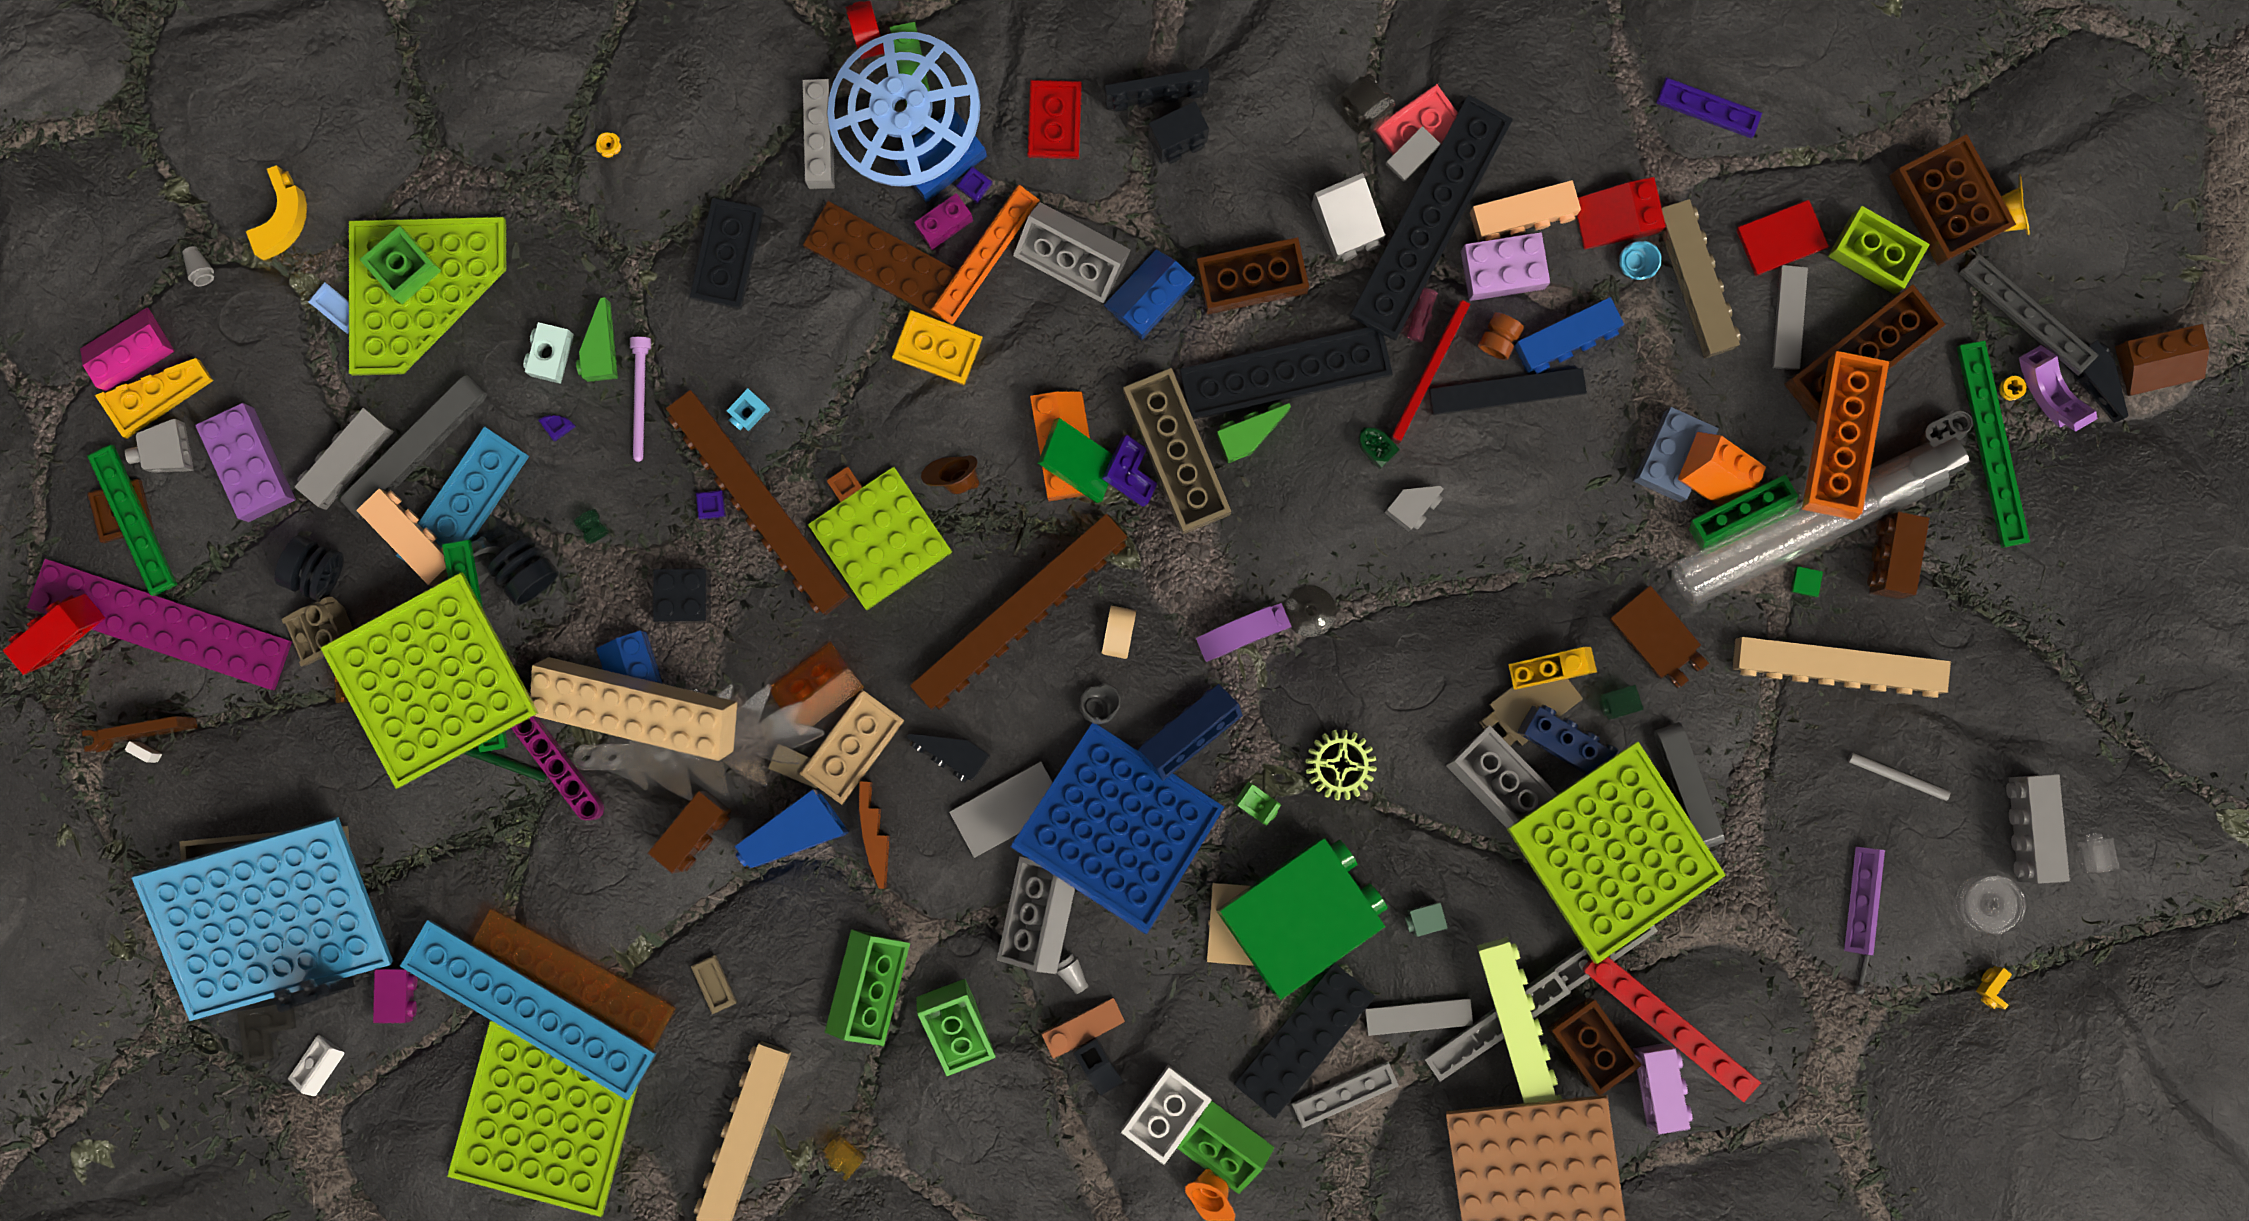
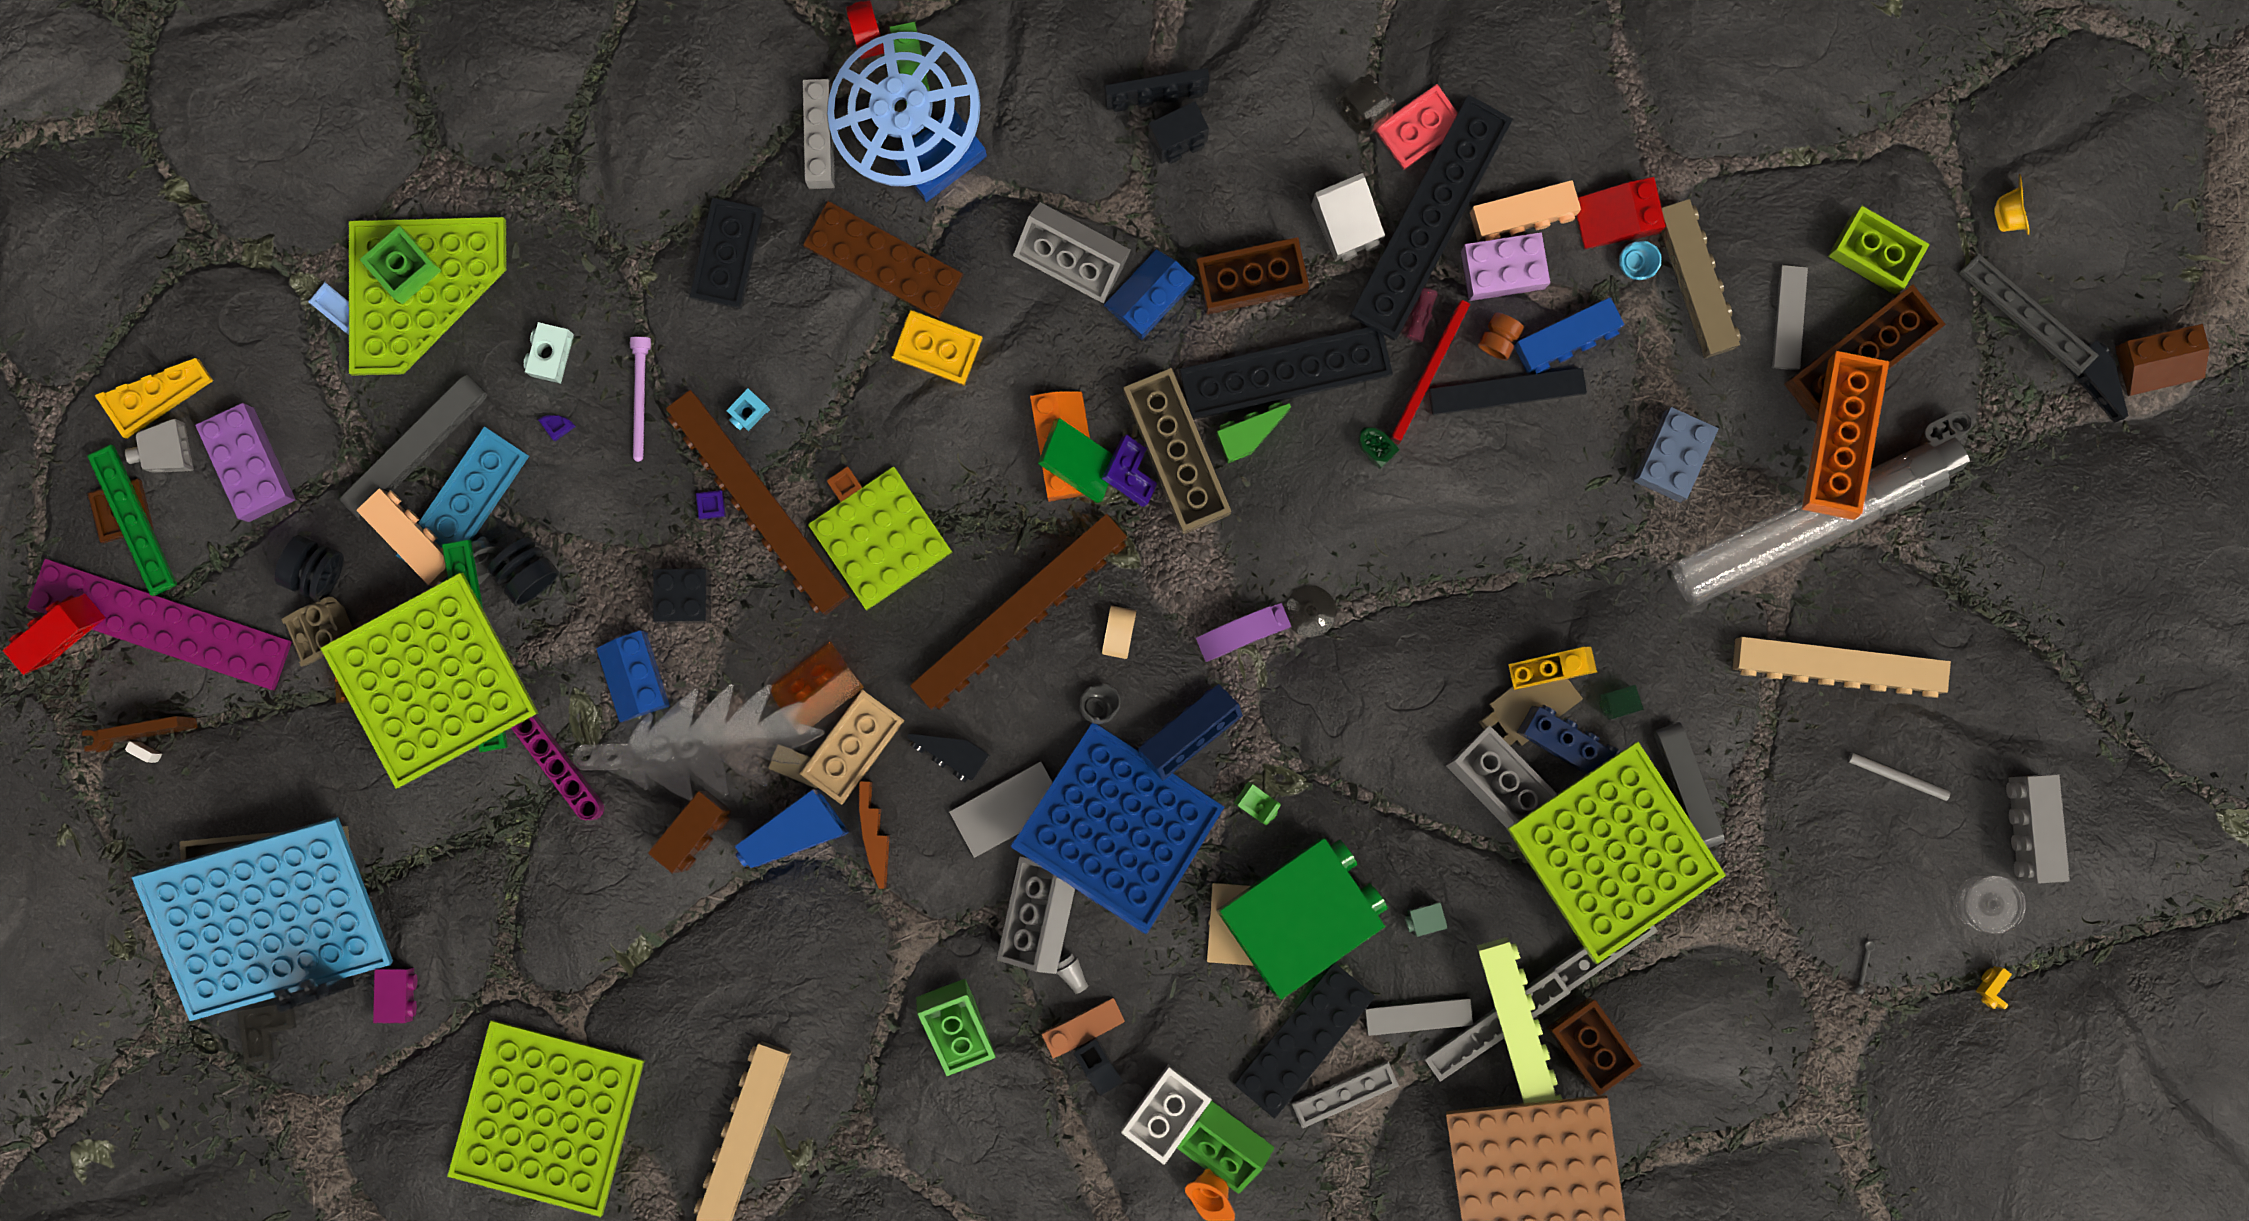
dark pink slope [80,308,175,392] -> none
light grey cone [182,246,214,286] -> none
yellow arch [246,165,307,260] -> none
white slope [288,1035,344,1096] -> none
light grey brick [295,408,394,510] -> none
dark azure plate [400,920,657,1100] -> none
dark green bar [463,747,548,783] -> none
clear orange plate [471,909,677,1051] -> none
tan brick [530,657,737,761] -> none
clear green wheel [574,509,610,545] -> none
bright green slope [576,298,618,382] -> none
yellow plate [596,133,621,158] -> none
dark tan tile [691,955,738,1014] -> none
clear yellow brick [823,1137,866,1181] -> none
bright green slope [825,929,910,1046] -> none
magenta brick [914,193,973,250] -> none
reddish brown piece [921,455,979,494] -> none
orange tile [930,184,1039,325] -> none
dark purple tile [956,167,993,203] -> none
red tile [1028,80,1082,159] -> none
yellowish green gear [1305,730,1376,800] -> none
light grey slope [1385,486,1444,532] -> none
light grey tile [1386,126,1441,182] -> none
red plate [1582,956,1761,1102] -> none
reddish brown tile [1609,585,1709,688] -> none
lavender brick [1633,1043,1692,1134] -> none
dark purple tile [1656,77,1762,139] -> none
orange slope [1678,432,1766,507] -> none
green brick [1689,474,1799,552] -> none
red tile [1736,200,1829,276] -> none
green tile [1791,566,1823,598] -> none
medium lavender plate [1844,847,1885,955] -> none
reddish brown brick [1867,512,1930,599] -> none
reddish brown slope [1889,134,2016,266] -> none
green plate [1957,341,2030,548] -> none
yellow bush [1999,376,2027,401] -> none
medium lavender arch [2019,345,2097,431] -> none
clear brick [2077,833,2120,874] -> none

